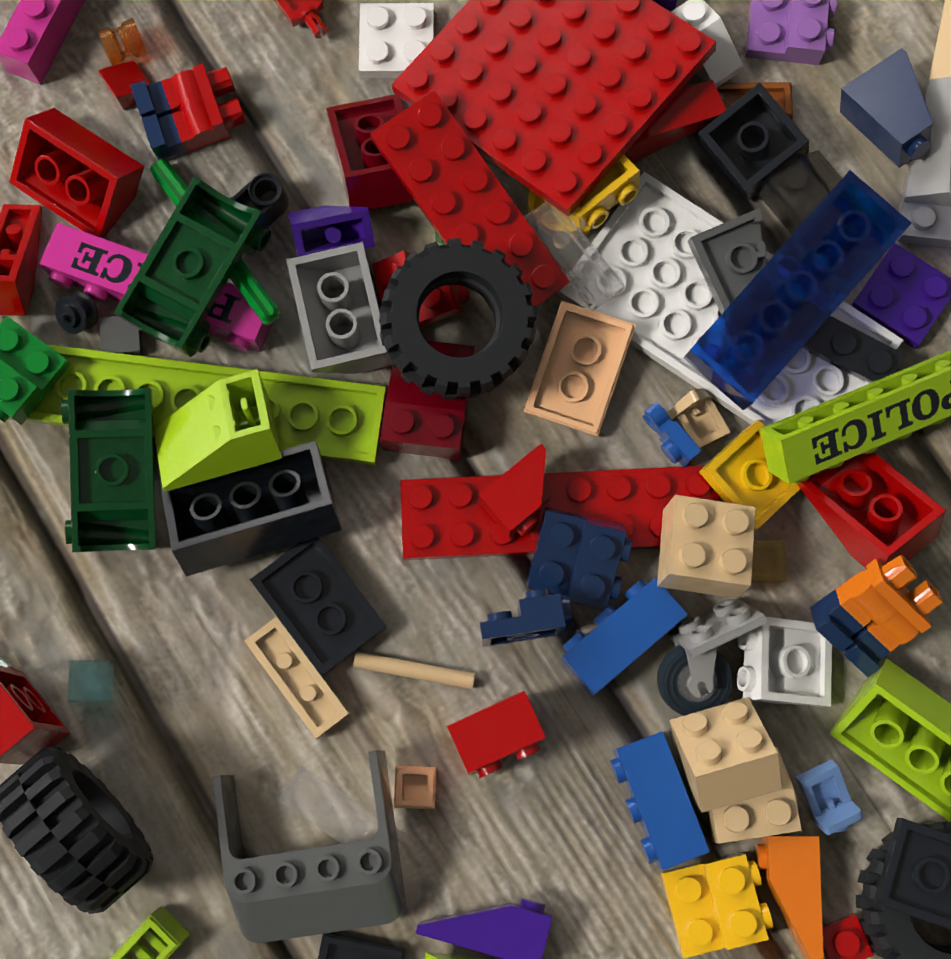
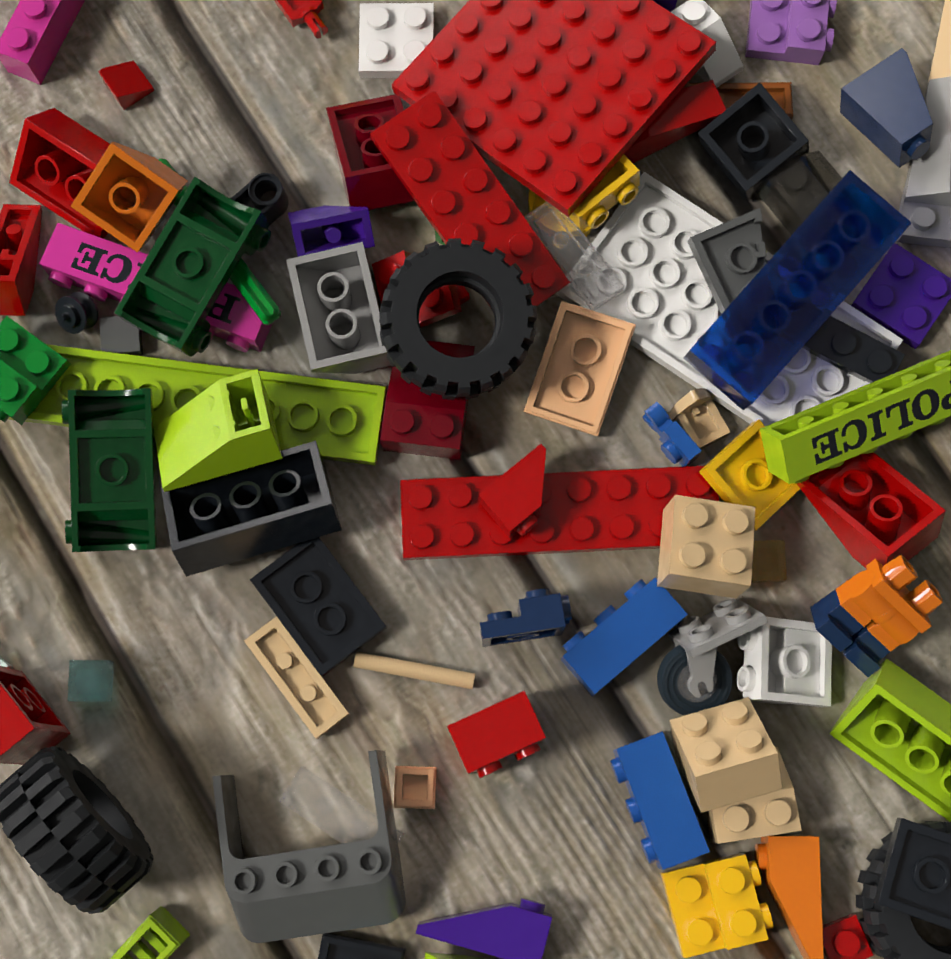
clear orange wheel [98,18,148,66] -> none
red hips [130,63,246,161] -> none
dark blue plate [527,507,632,609] -> none
medium blue bracket [795,759,863,835] -> none
none -> orange slope [70,141,188,253]

